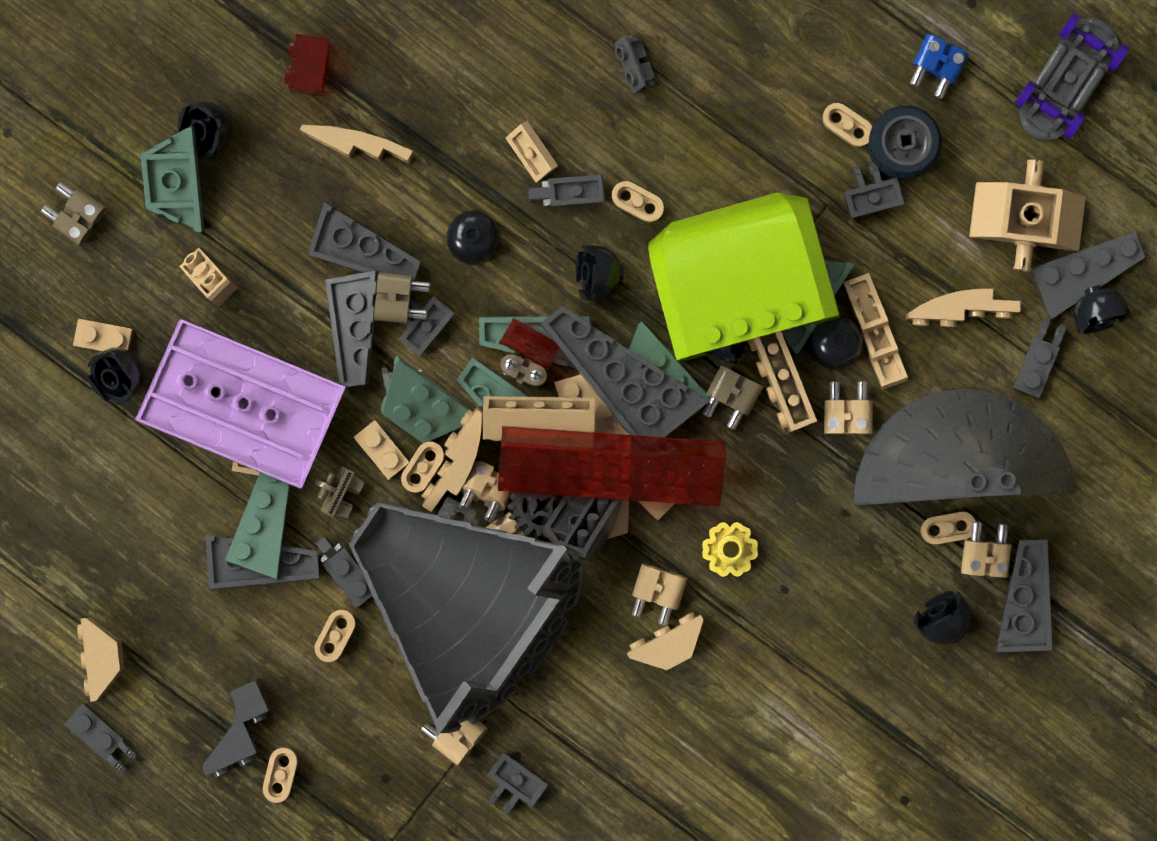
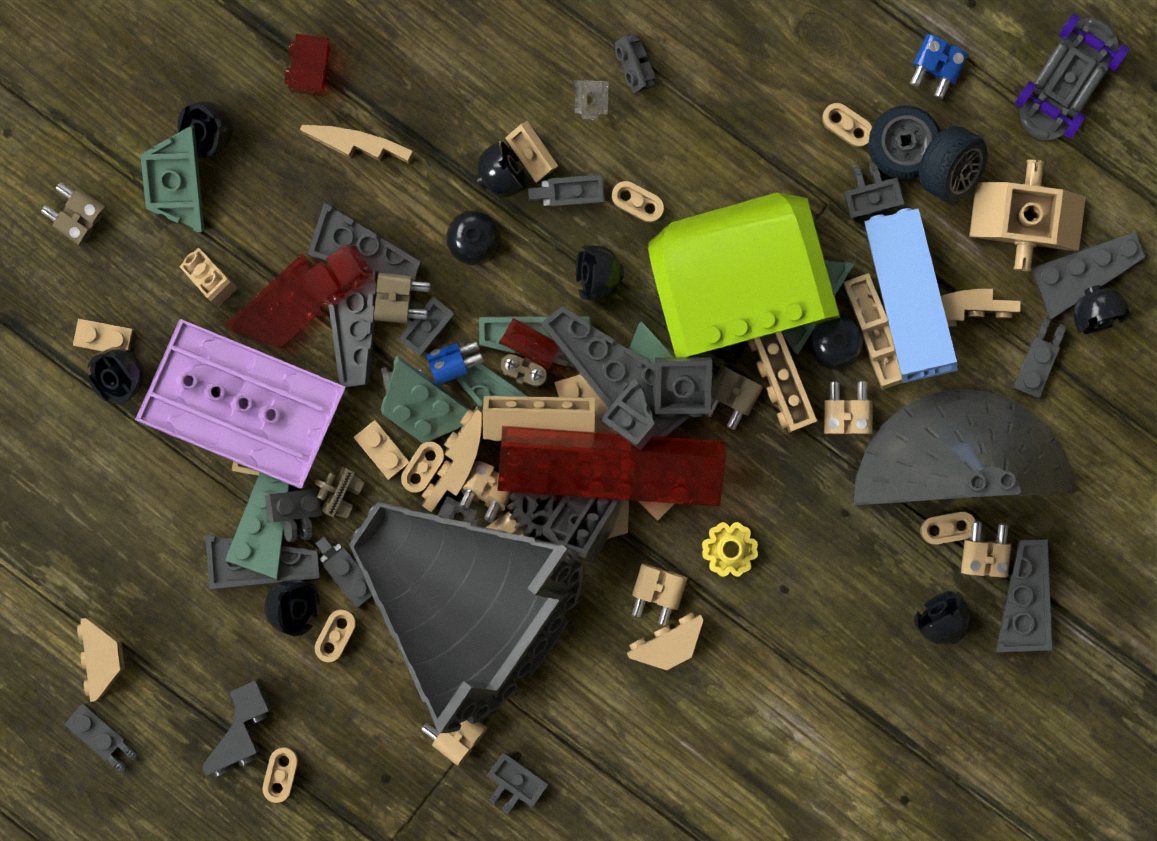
none -> clear red wing [225,253,322,349]
none -> black cylinder [264,580,320,637]
none -> dark grey hinge [265,488,322,542]
none -> clear red piece [303,245,373,305]
none -> blue piece [426,341,484,386]
none -> black cylinder [476,141,528,197]
none -> clear brick [574,80,609,120]
none -> dark grey wing [600,379,659,450]
none -> dark grey plate [653,357,712,417]
none -> light blue brick [864,208,958,383]
none -> black wheel [919,126,988,202]

